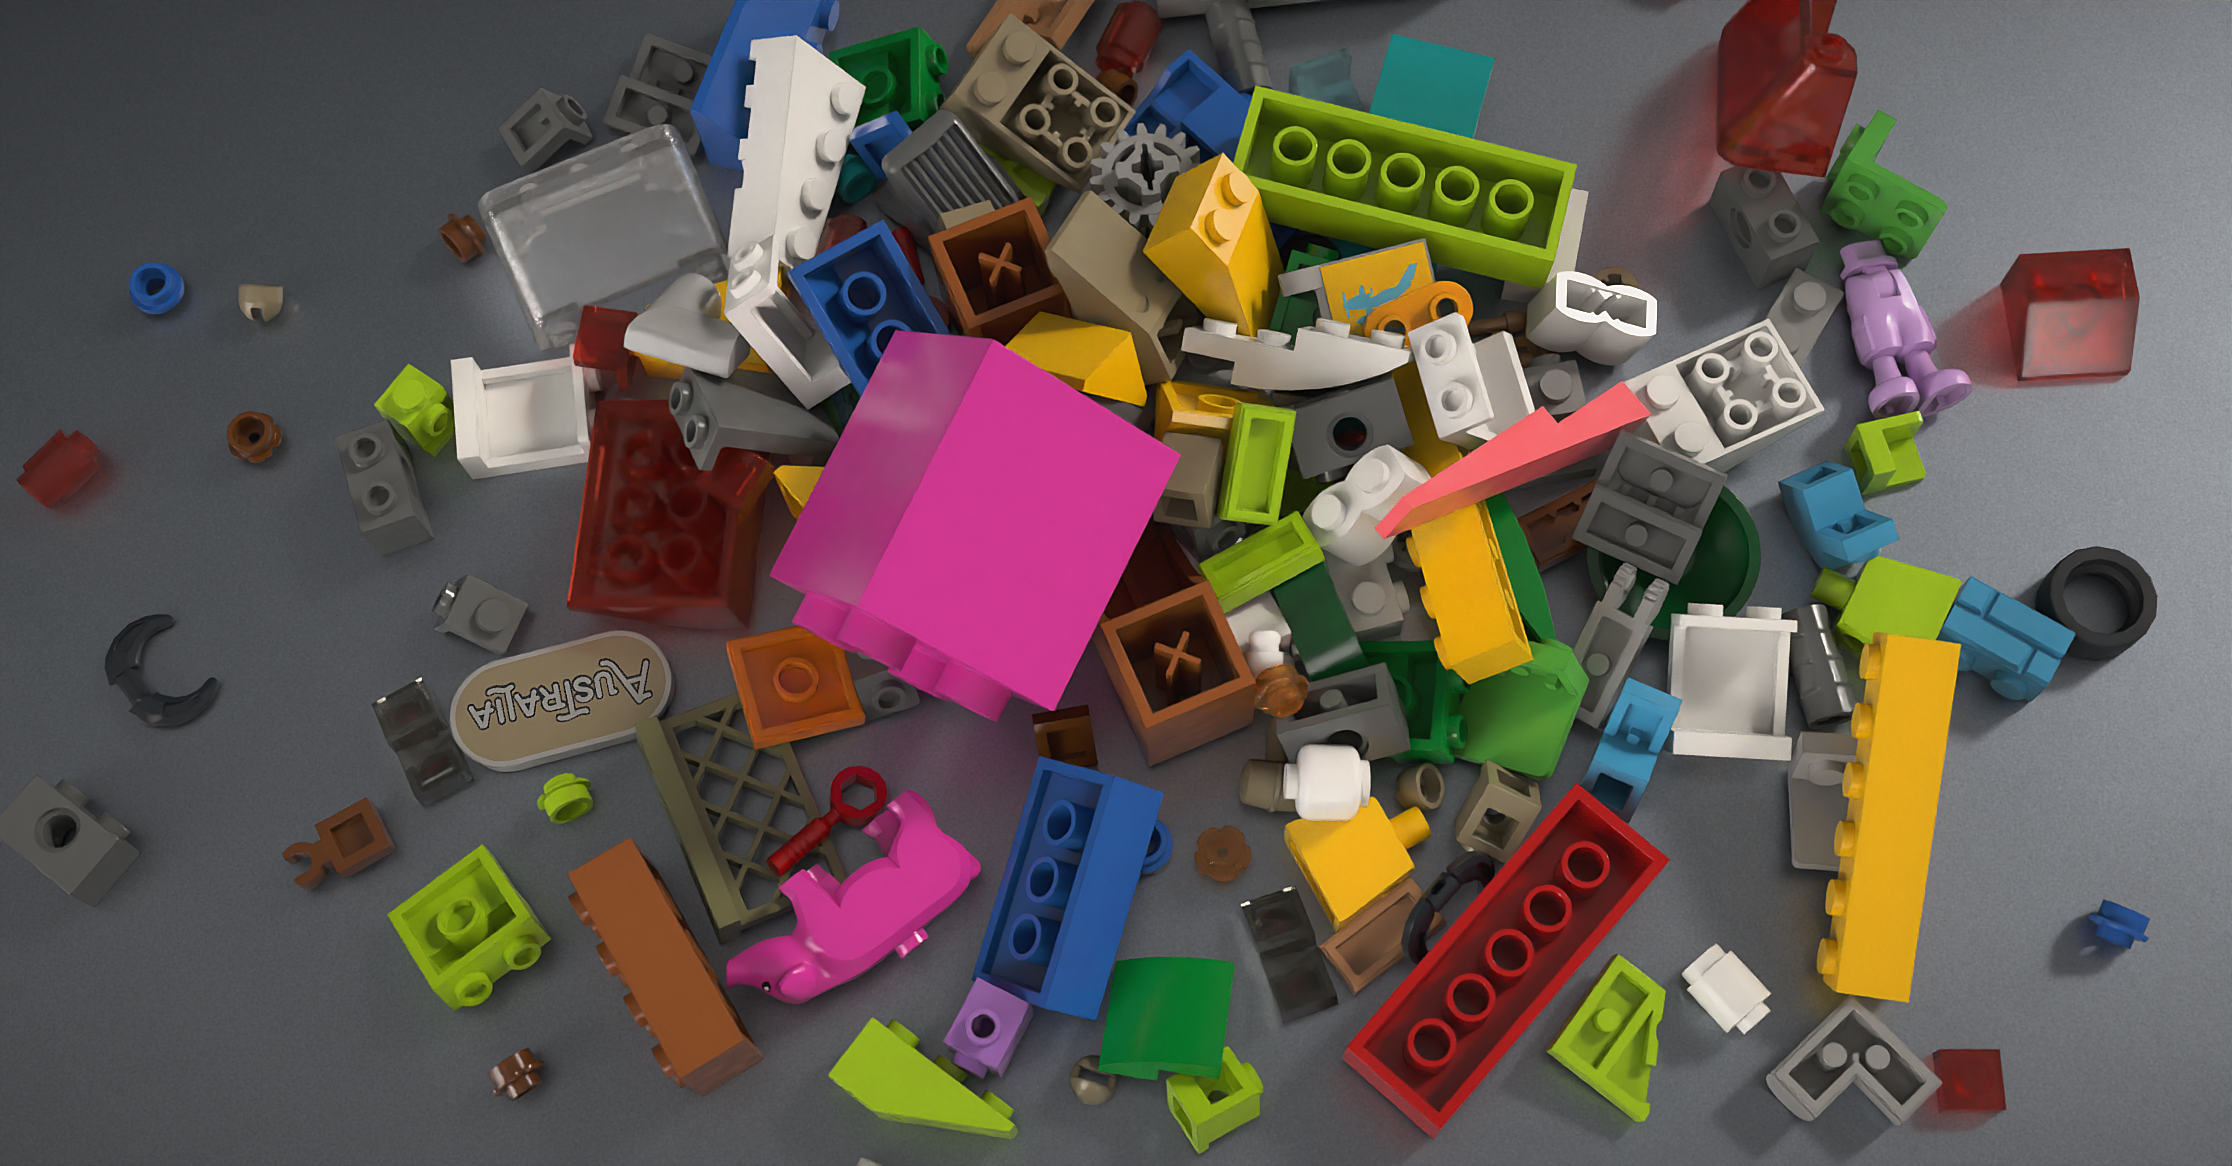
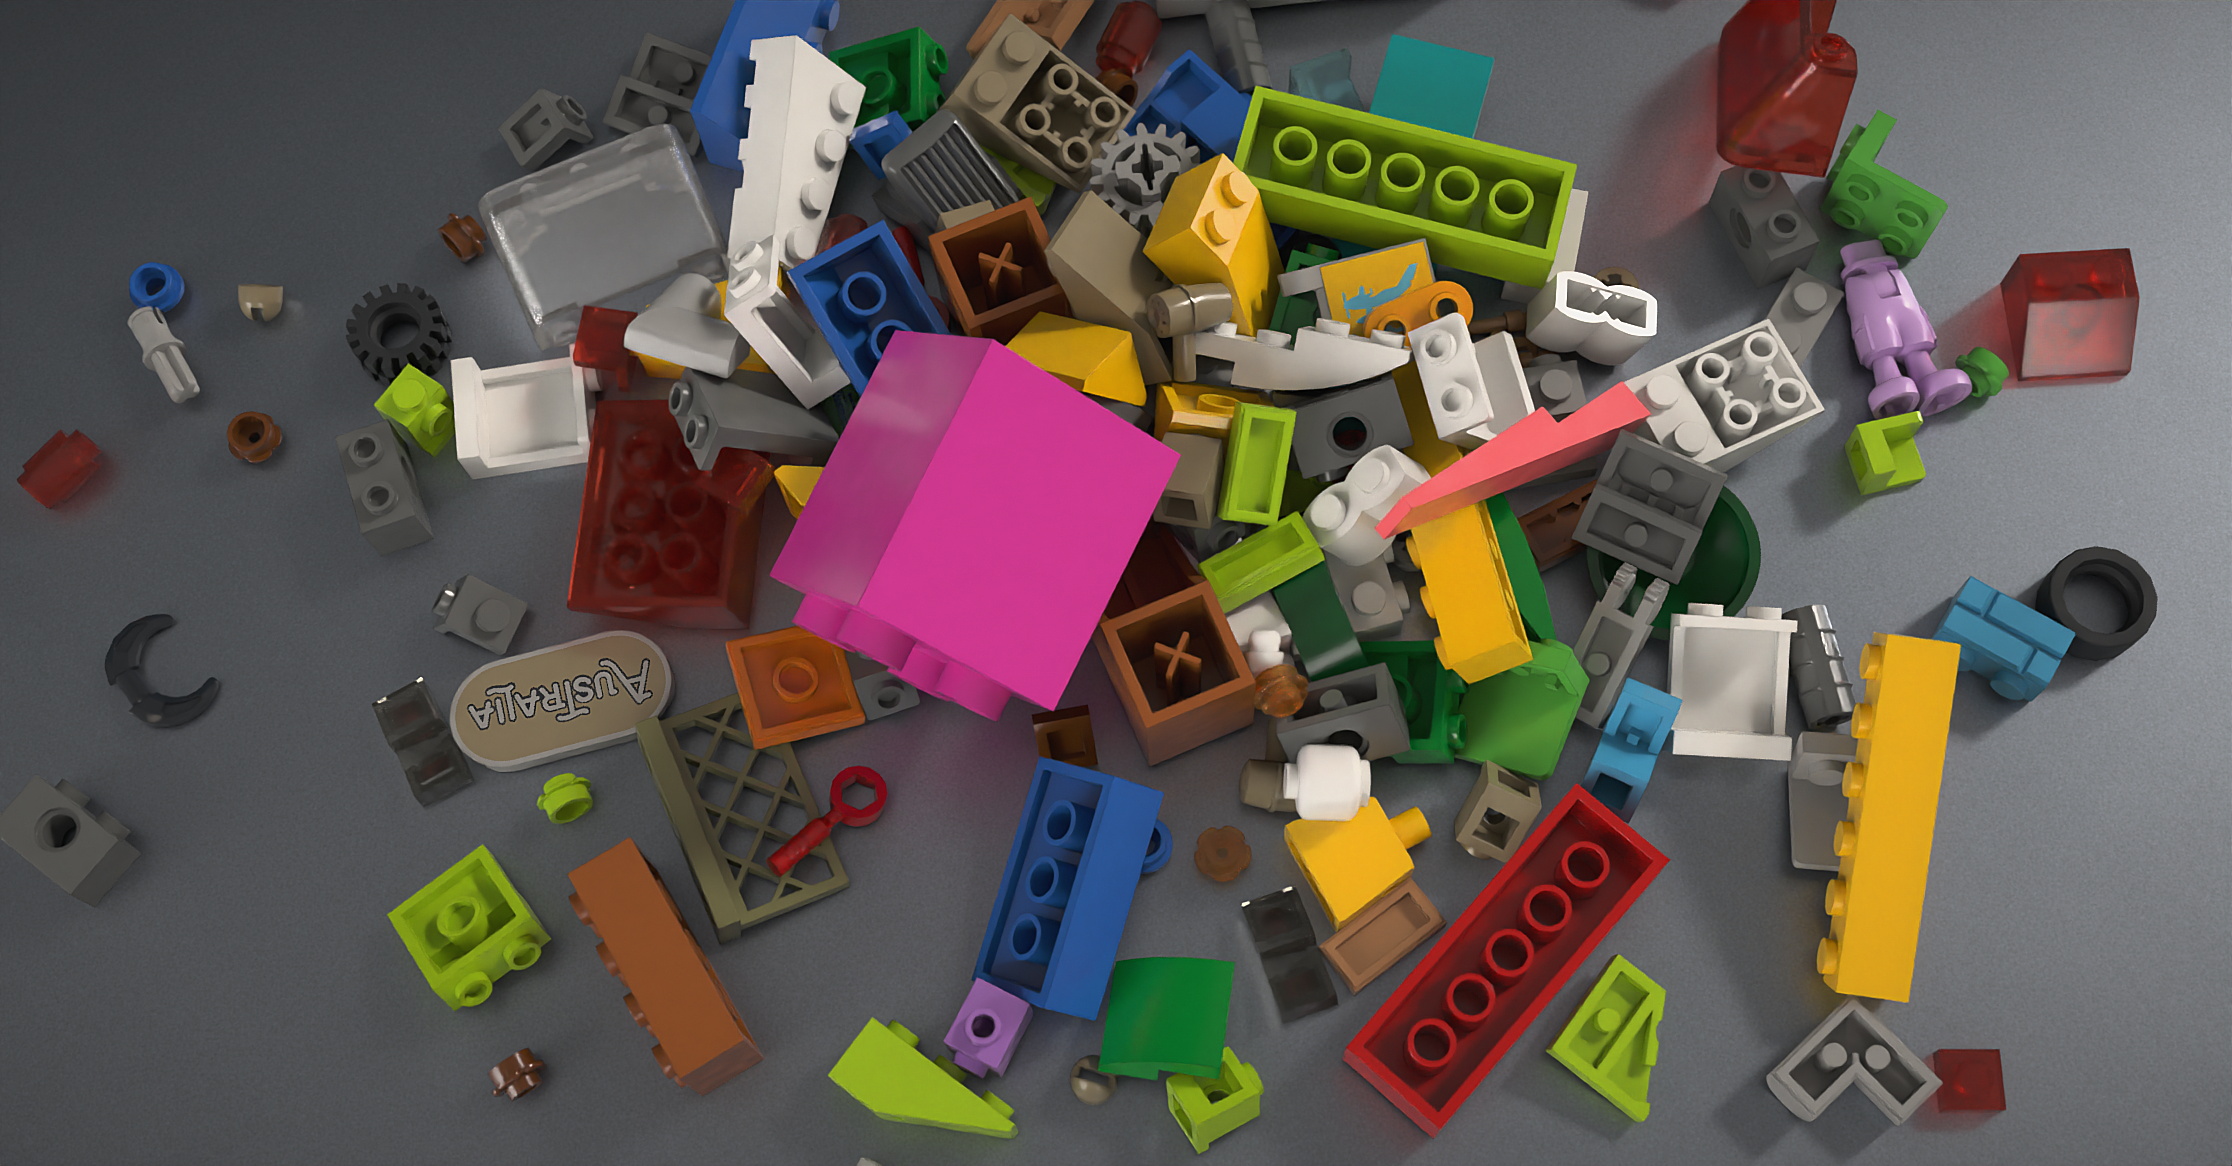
reddish brown plate [282,797,397,890] -> none
dark pink animal [726,789,981,1004] -> none
teal plate [833,154,878,203] -> none
dark tan hinge [1395,763,1445,811] -> none
black piece [1401,851,1495,965] -> none
white brick [1681,943,1771,1035] -> none
dark azure brick [1778,461,1899,570] -> none
lime torso [1810,556,1962,660] -> none
blue plate [2089,900,2150,949] -> none
none -> light grey axle [128,306,200,403]
none -> black tyre [346,283,452,386]
none -> dark tan piece [1147,283,1233,382]
none -> bright green plate [1955,347,2009,397]

